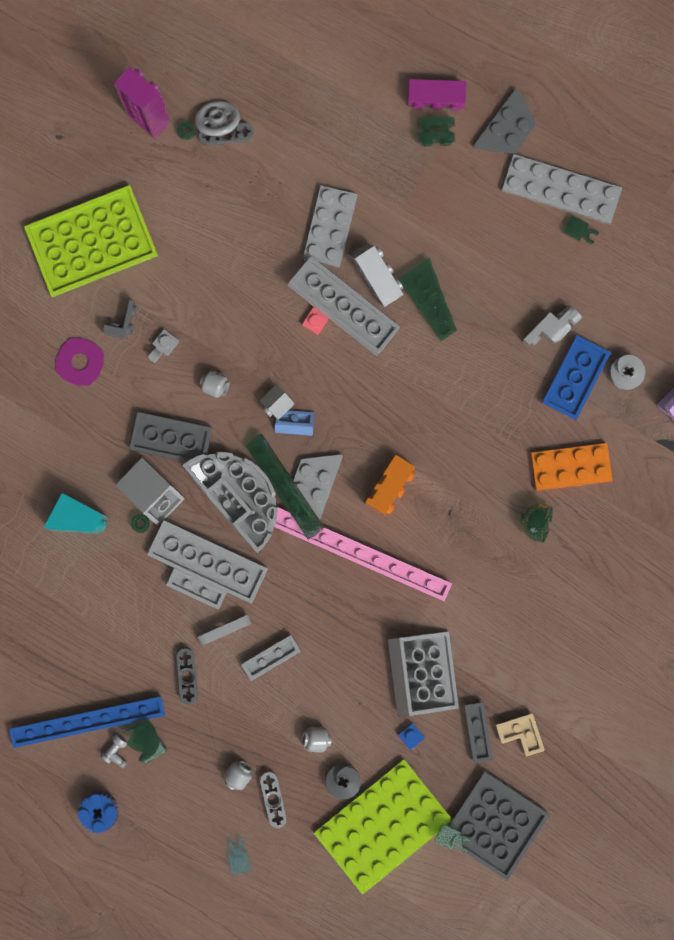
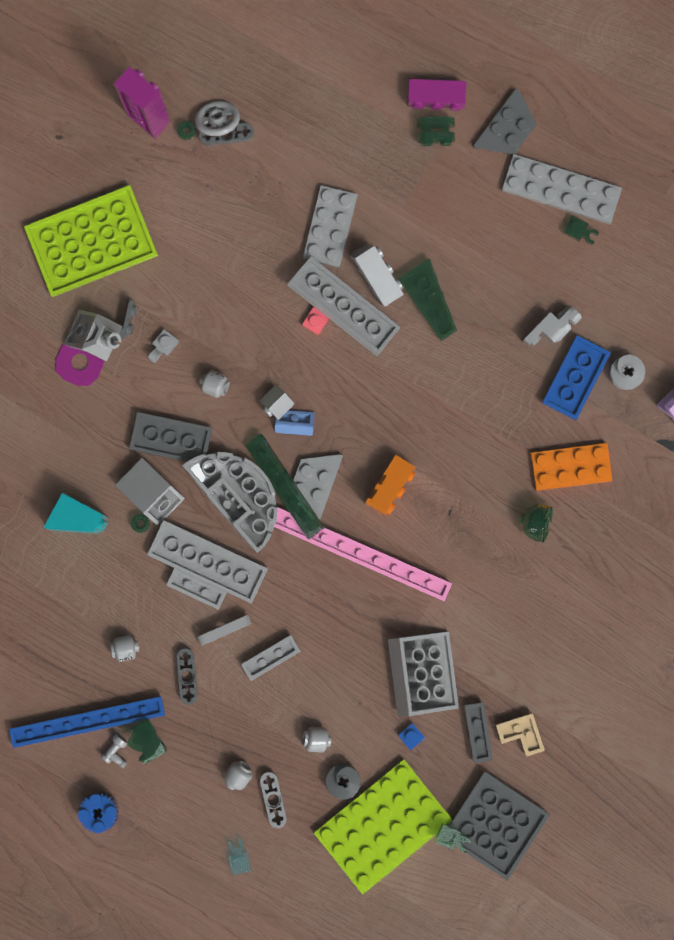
none -> light grey plate [64,310,122,361]
none -> light grey head [110,635,139,662]

